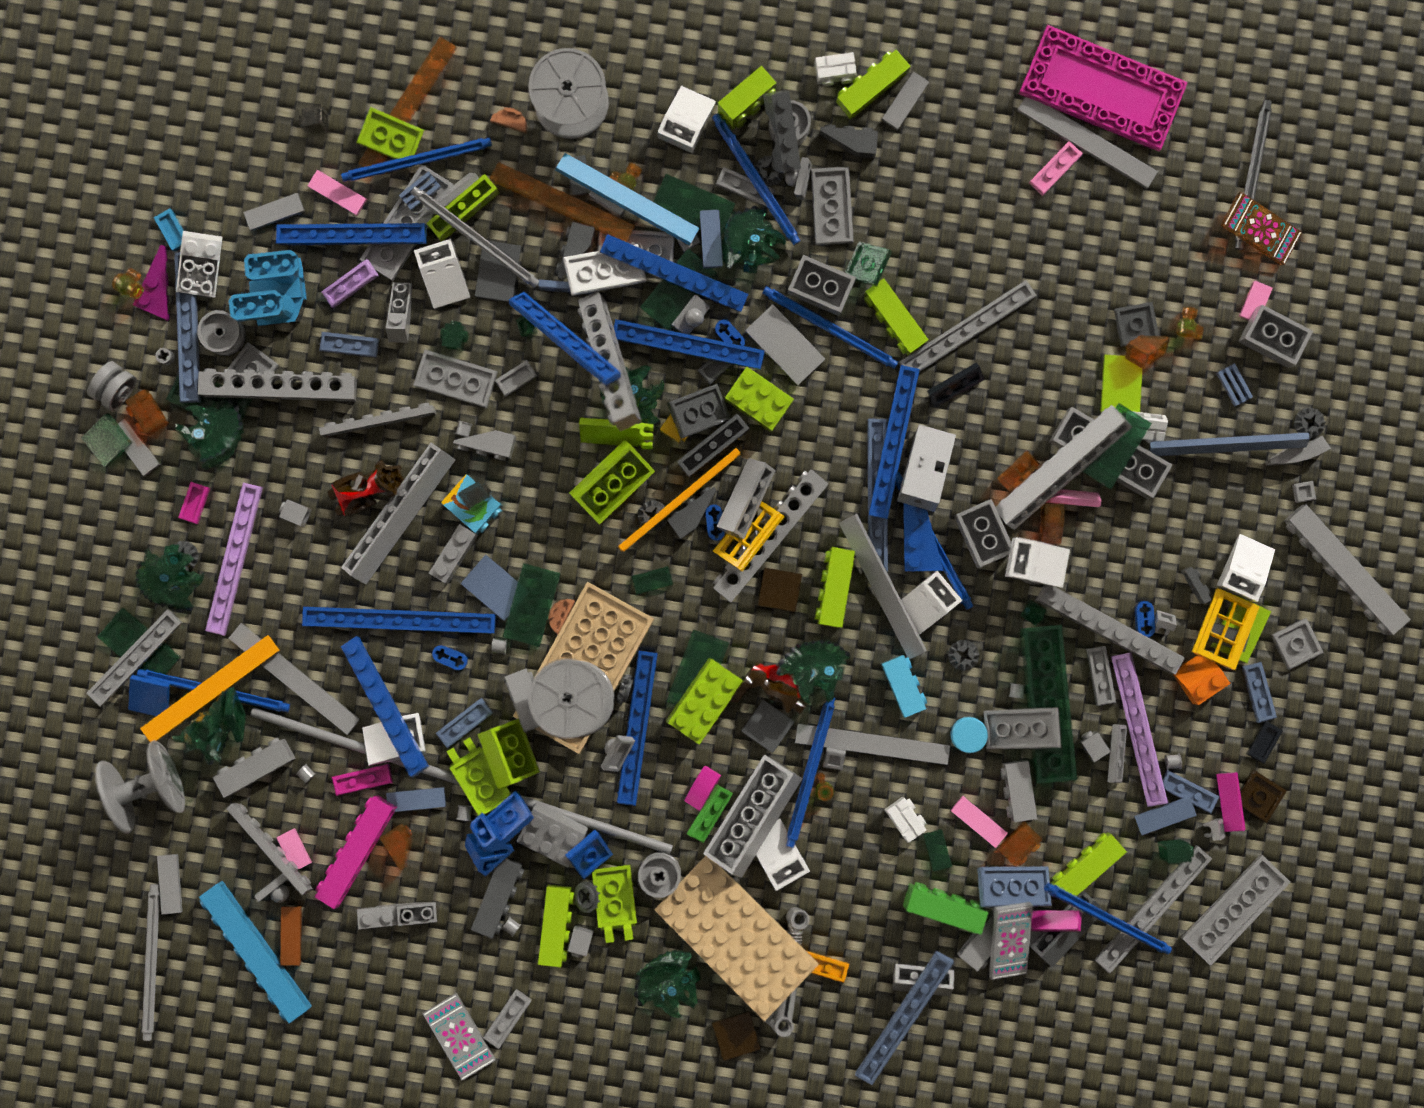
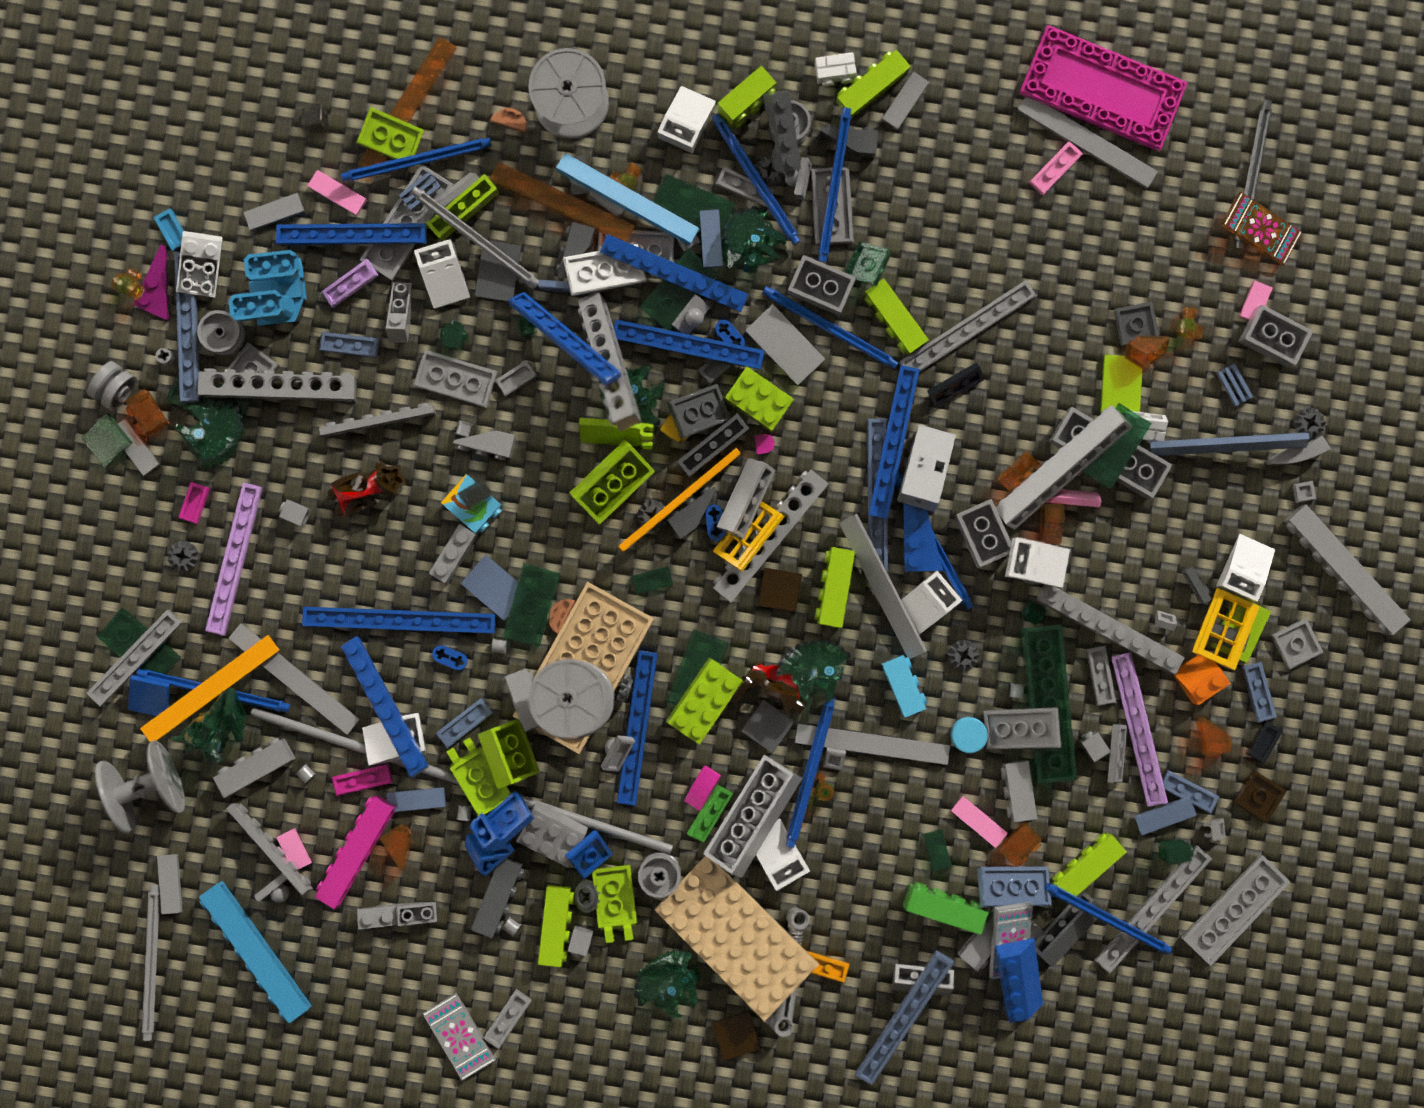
clear green piece [135,544,204,613] -> none
dark orange tile [280,906,302,965] -> none
light grey brick [341,443,455,584] -> none
white brick [884,797,927,843] -> none
dark pink tile [1031,911,1082,932] -> none
blue beam [1134,601,1155,637] -> none
light grey axle [1165,754,1182,770] -> none
dark pink tile [1216,772,1246,832] -> none
none -> dark pink tile [754,434,775,455]
none -> blue piece [818,107,852,262]
none -> blue slope [995,938,1043,1023]
none -> clear orange slope [1195,717,1232,756]

